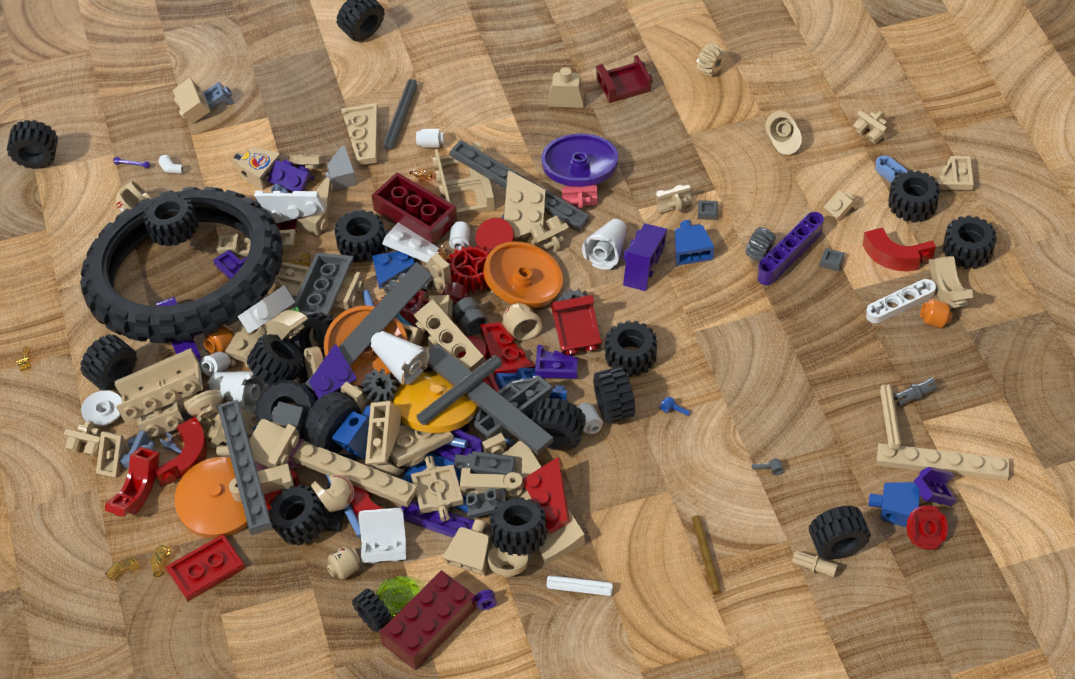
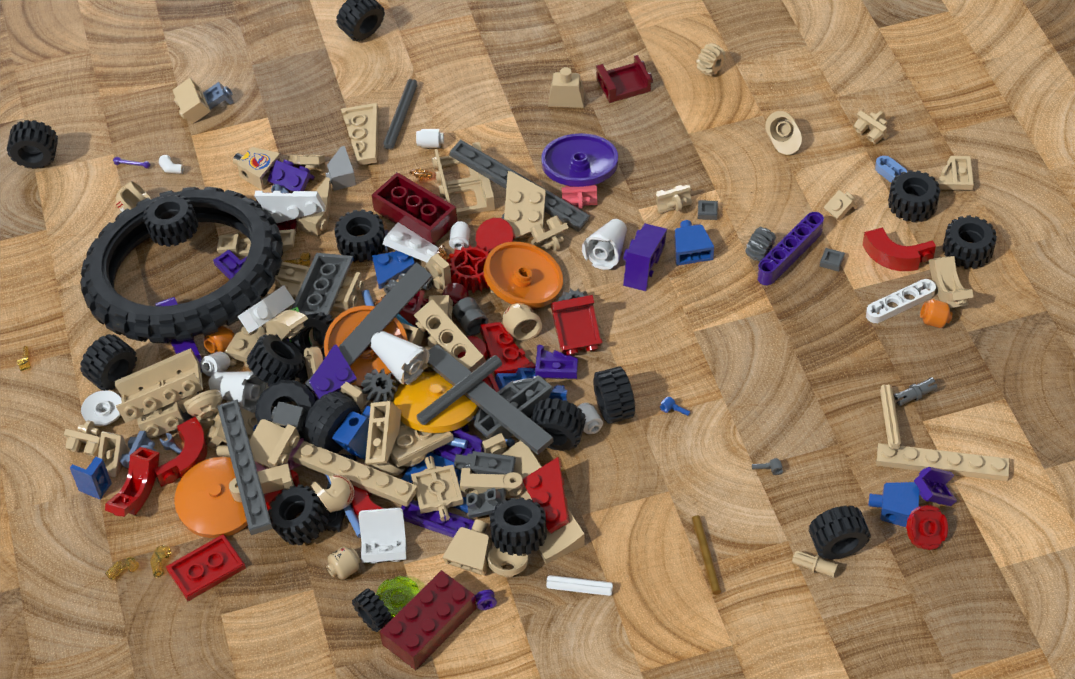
black tyre [605,320,657,377] -> none
none -> blue panel [70,457,112,500]

